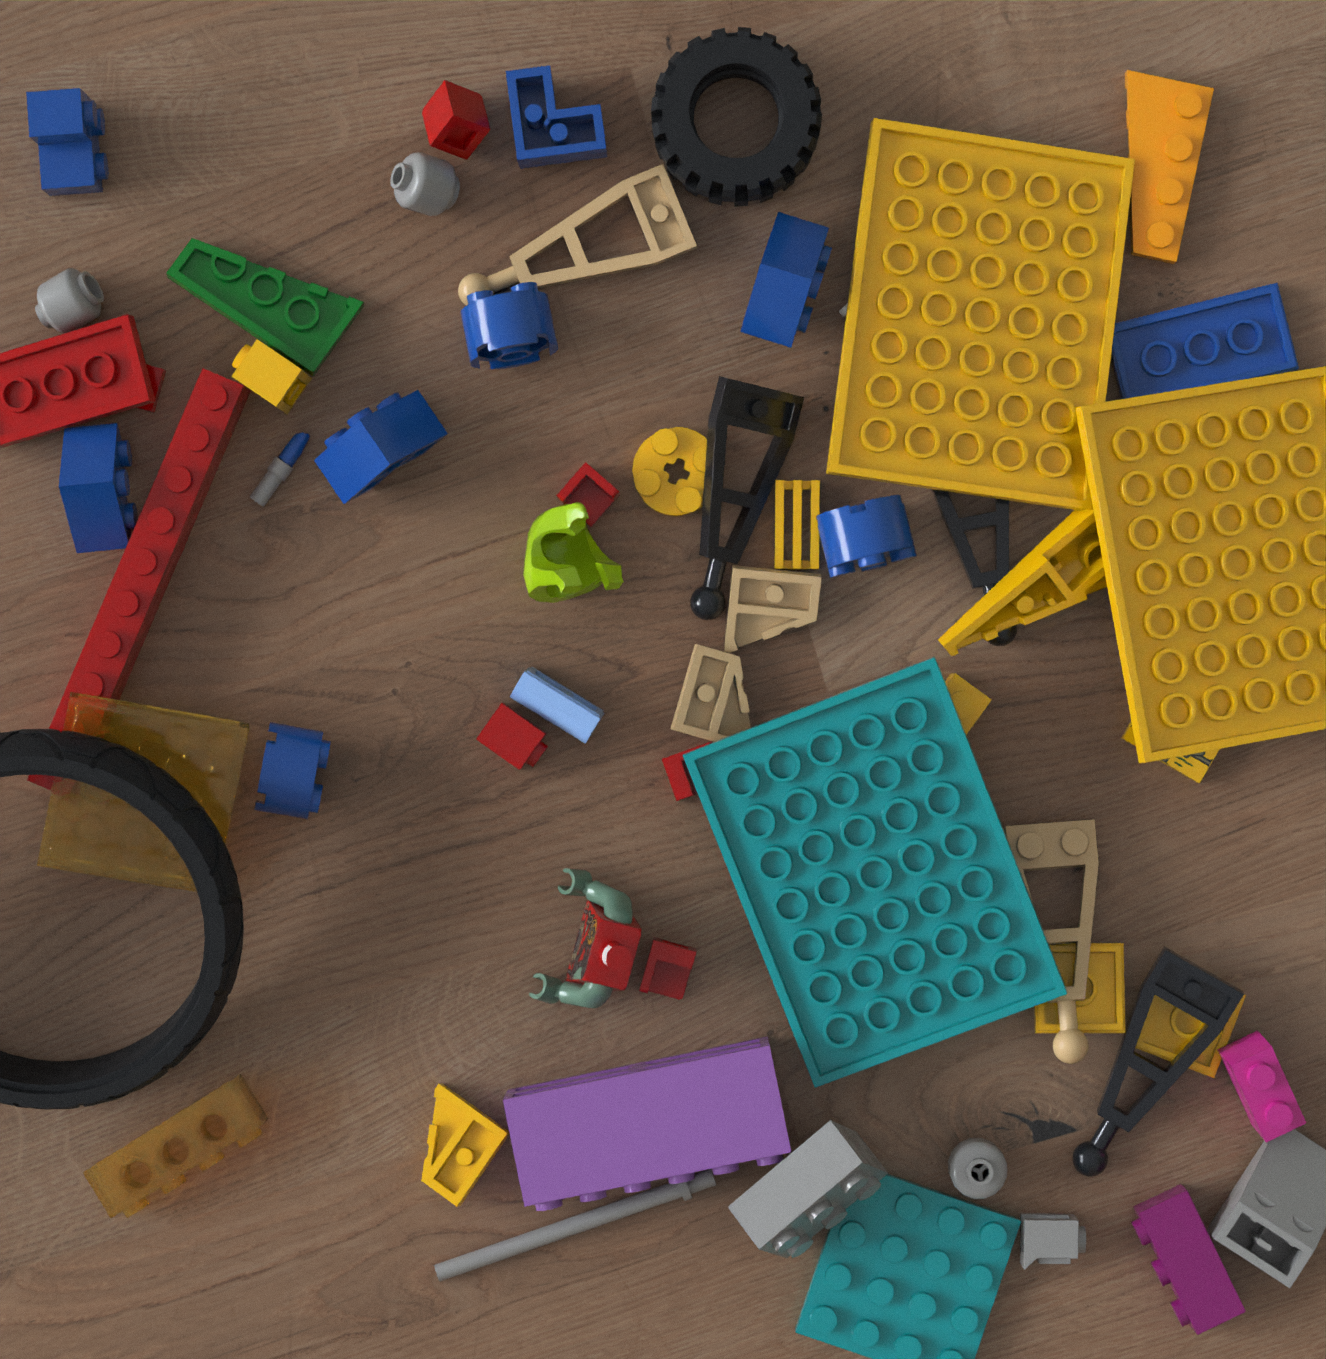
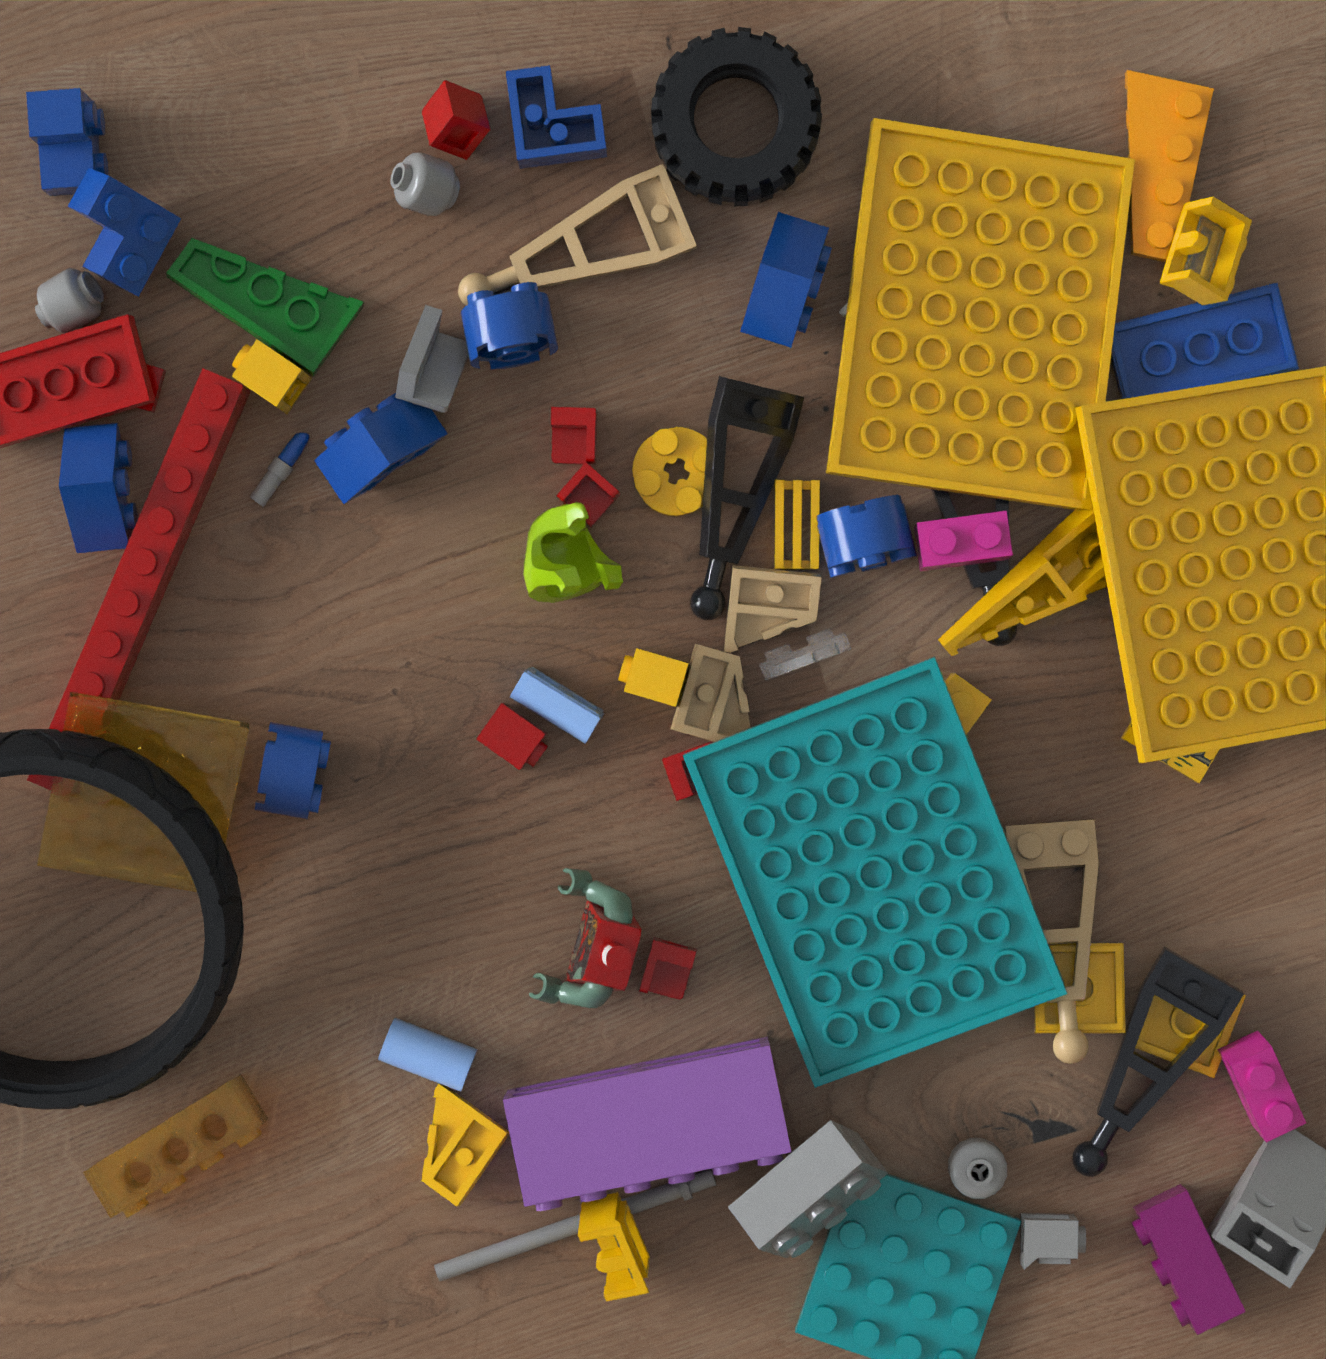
none -> blue brick [67,168,181,297]
none -> light blue brick [378,1018,478,1092]
none -> light grey panel [395,305,469,413]
none -> red panel [551,407,597,465]
none -> yellow window [578,1192,650,1302]
none -> yellow brick [618,648,689,707]
none -> clear wing [758,628,851,681]
none -> dark pink brick [914,511,1013,572]
none -> yellow window [1160,196,1252,305]

